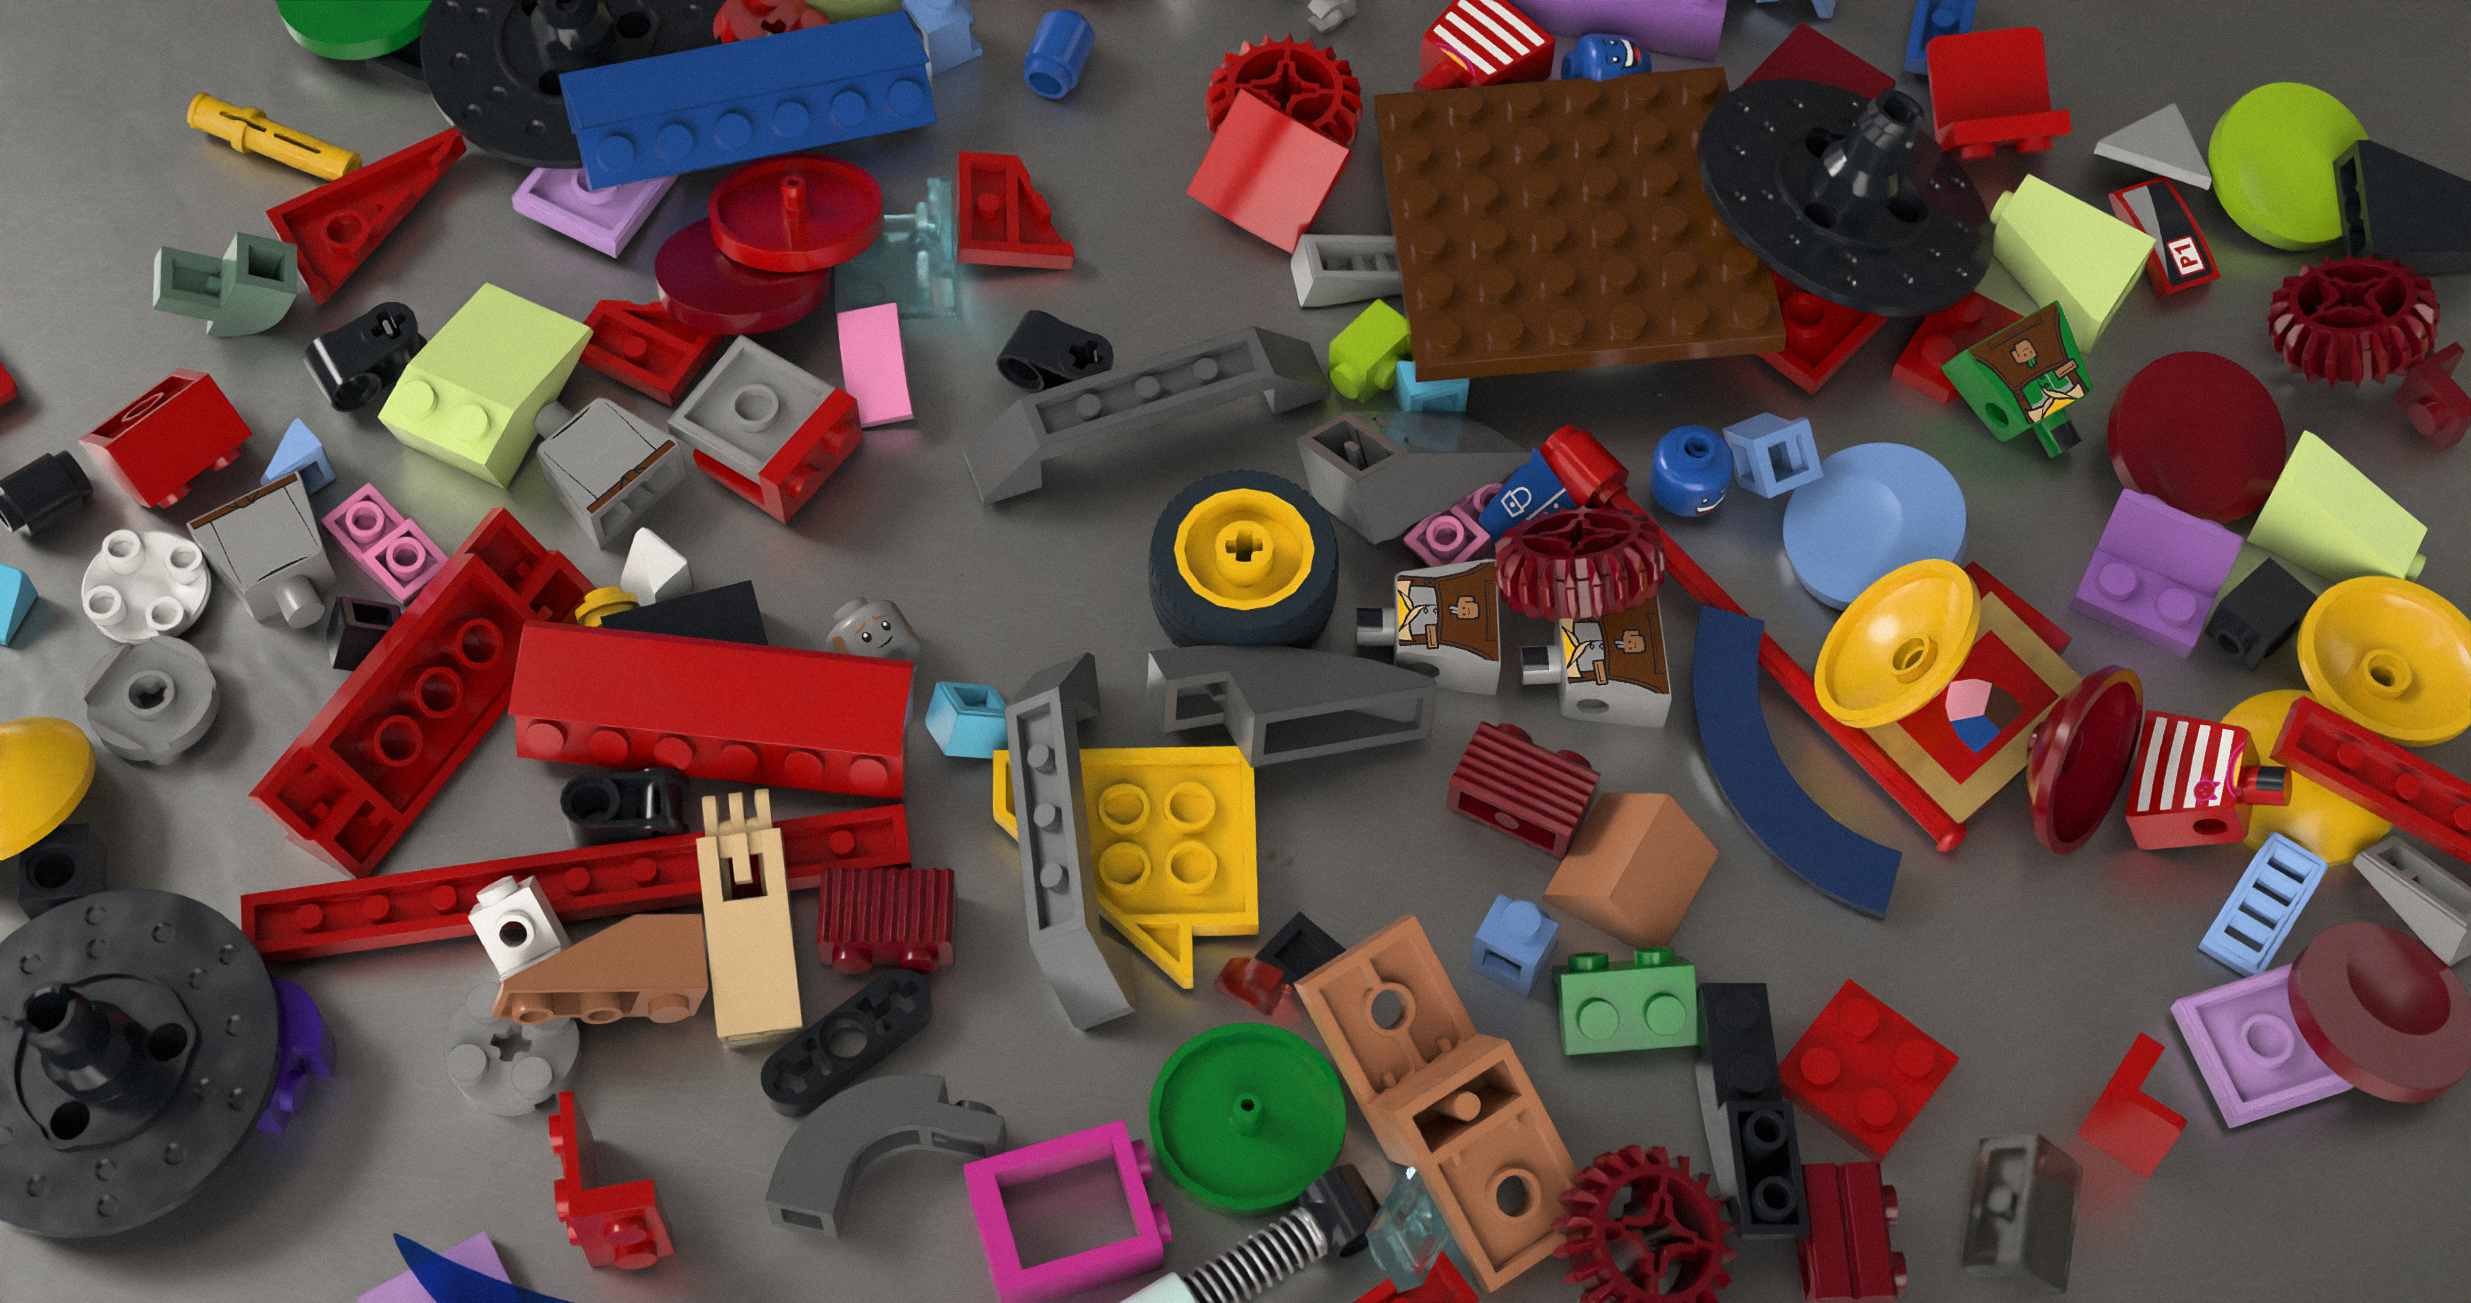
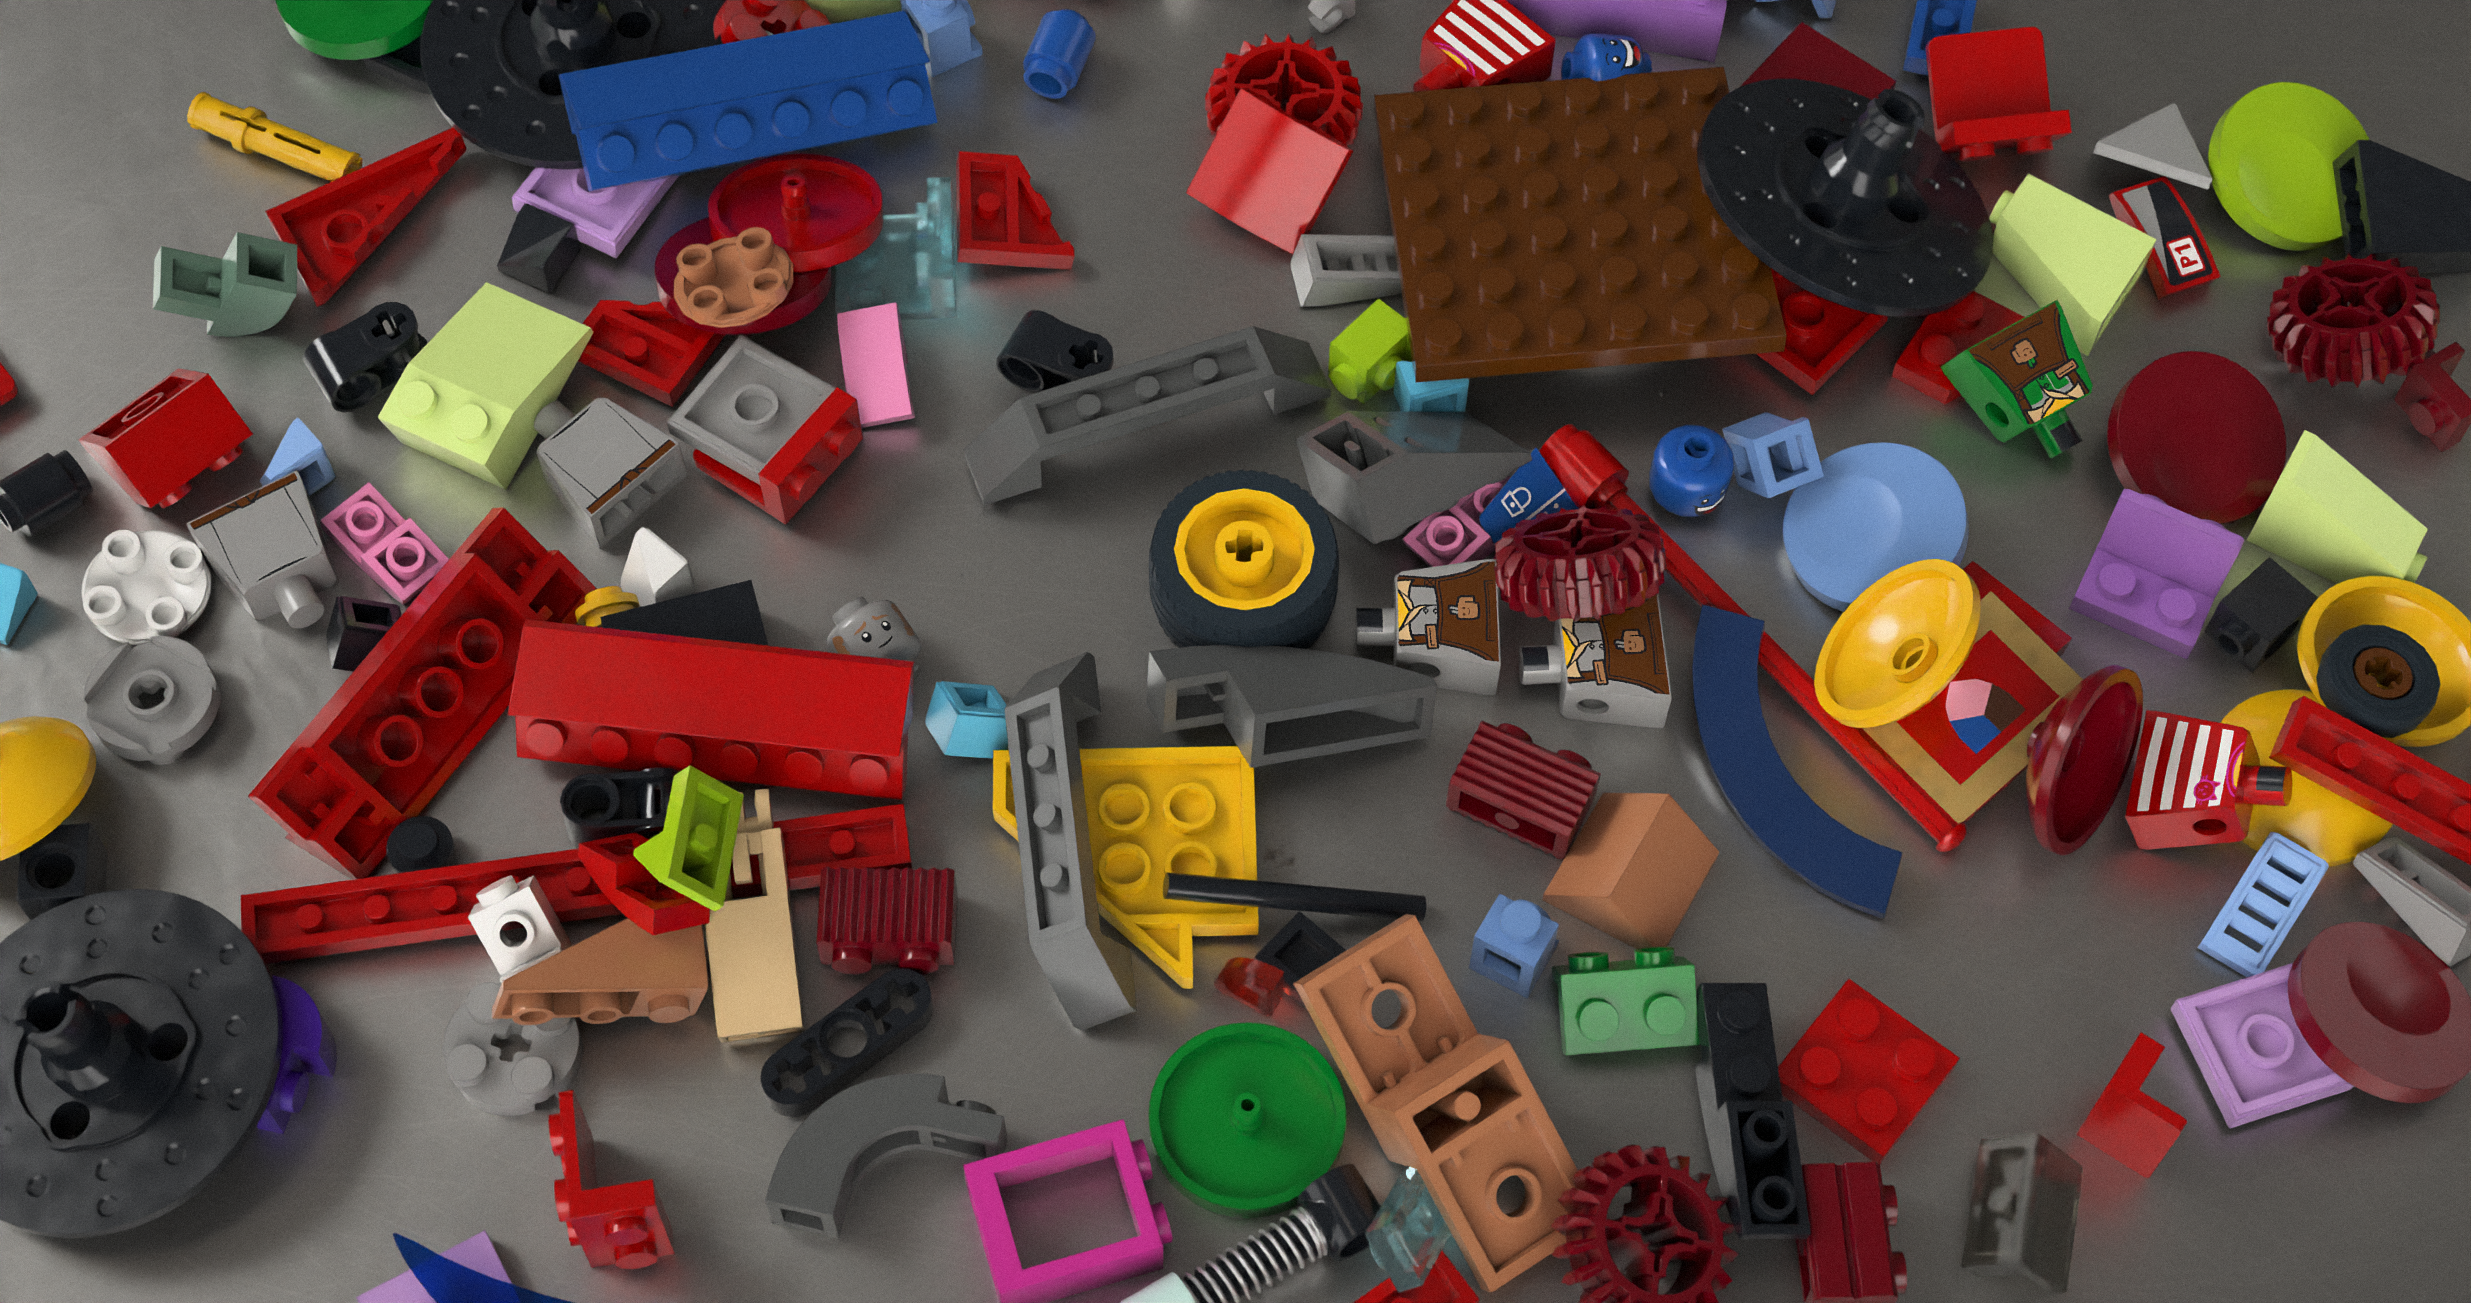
none -> black plate [386,816,454,873]
none -> black slope [497,204,581,293]
none -> red slope [578,832,710,936]
none -> lime slope [633,765,744,912]
none -> nougat dish [674,227,794,328]
none -> black bar [1163,872,1426,922]
none -> black bush [2316,625,2440,738]

